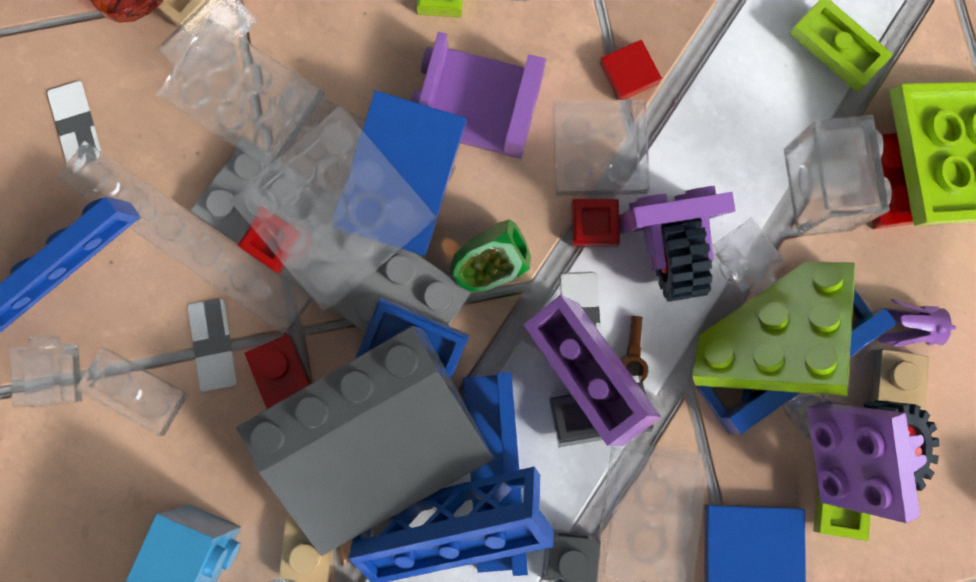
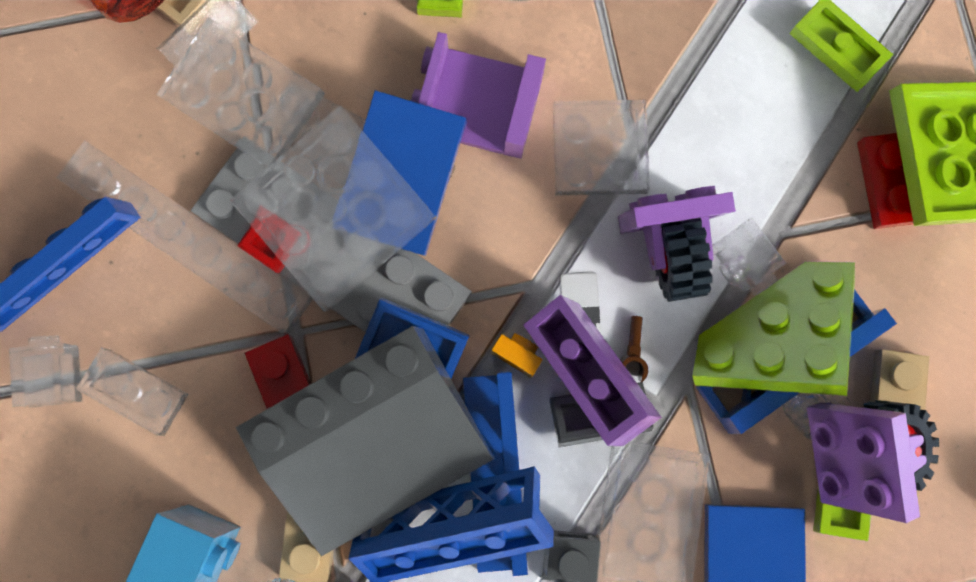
white sticker [47,81,103,170] -> none
clear sticker [188,298,237,392] -> none
green rock [450,219,531,292] -> none
red tile [571,199,620,247] -> none
red tile [599,39,662,102] -> none
clear brick [783,115,892,237] -> none
medium lavender piece [879,298,956,347] -> none
none -> light orange plate [491,333,543,378]

